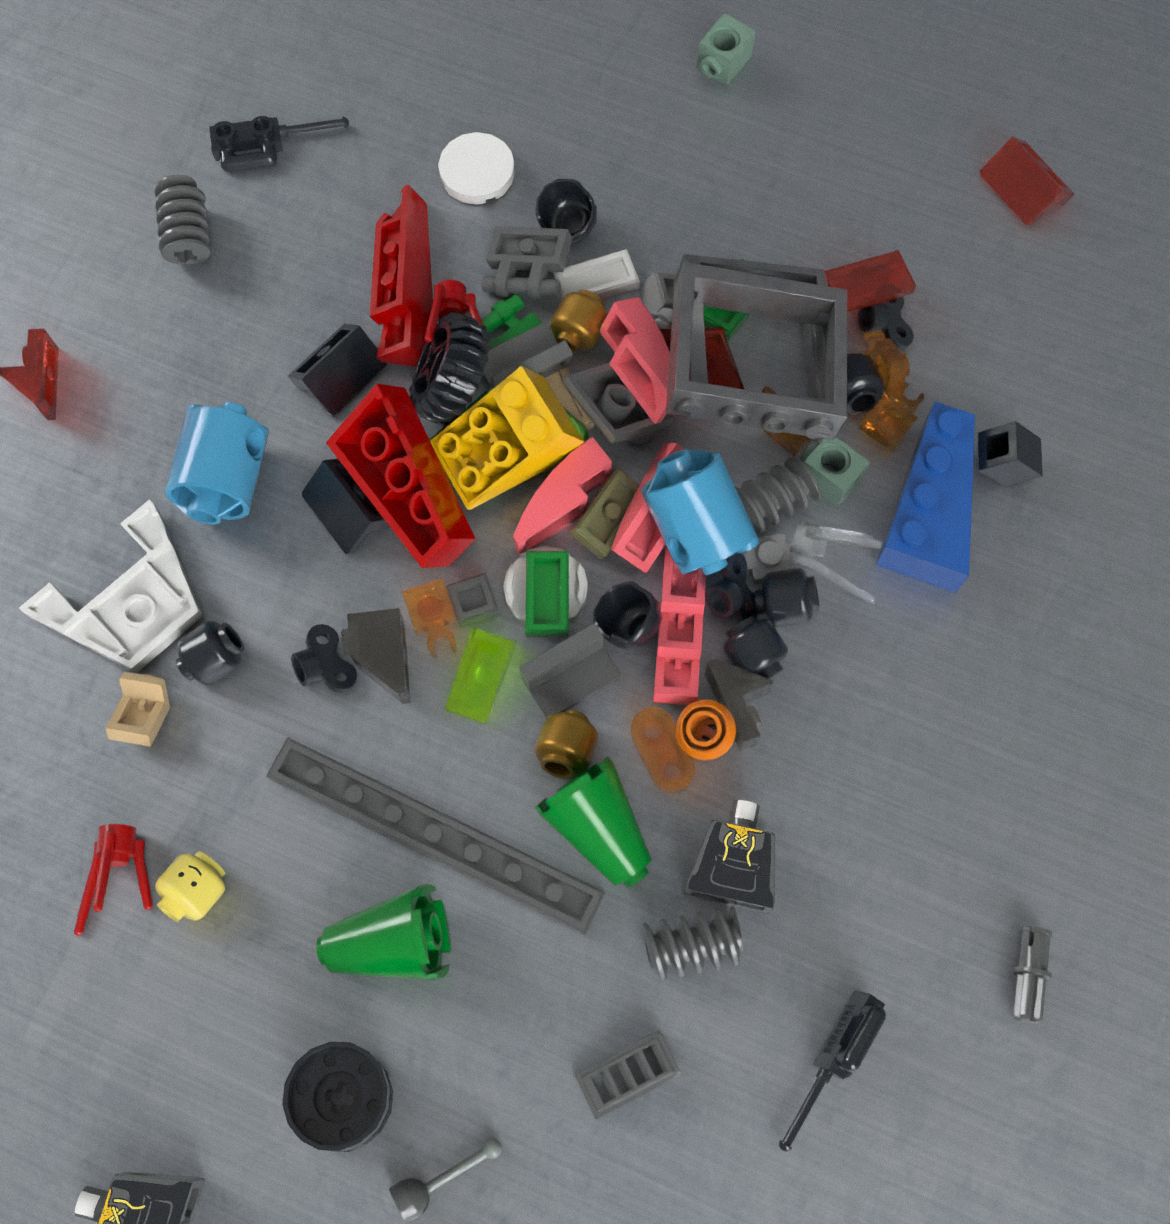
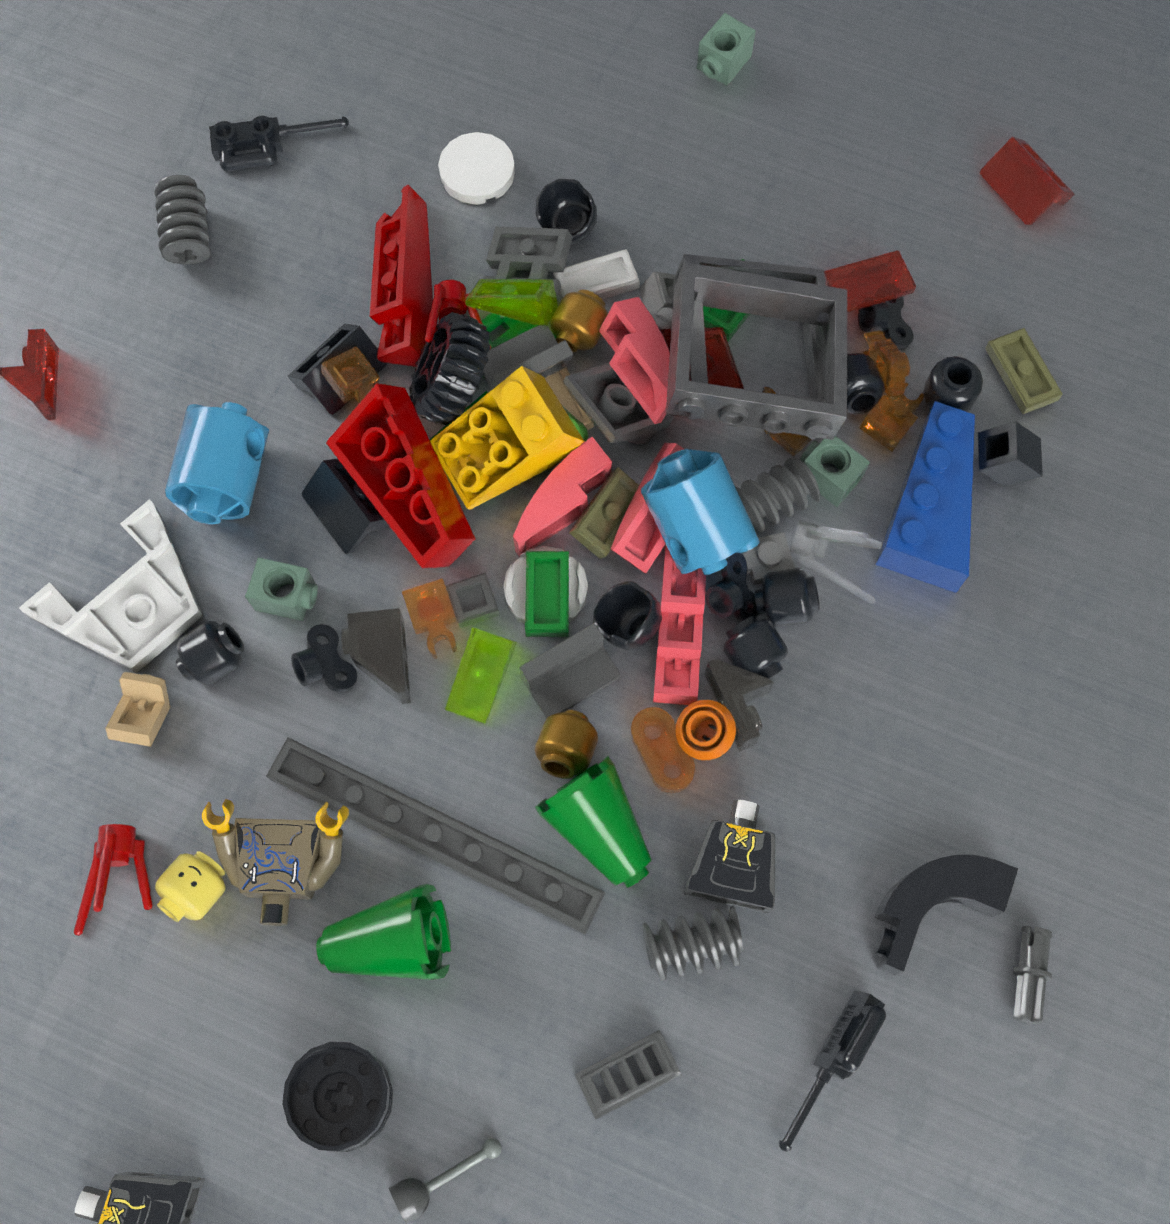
none -> dark tan torso [202,799,349,926]
none -> sand green brick [245,557,318,621]
none -> clear orange plate [321,346,380,404]
none -> clear neon green slope [465,279,558,326]
none -> black arch [874,854,1018,975]
none -> black head [923,356,983,412]
none -> olive plate [985,328,1063,415]

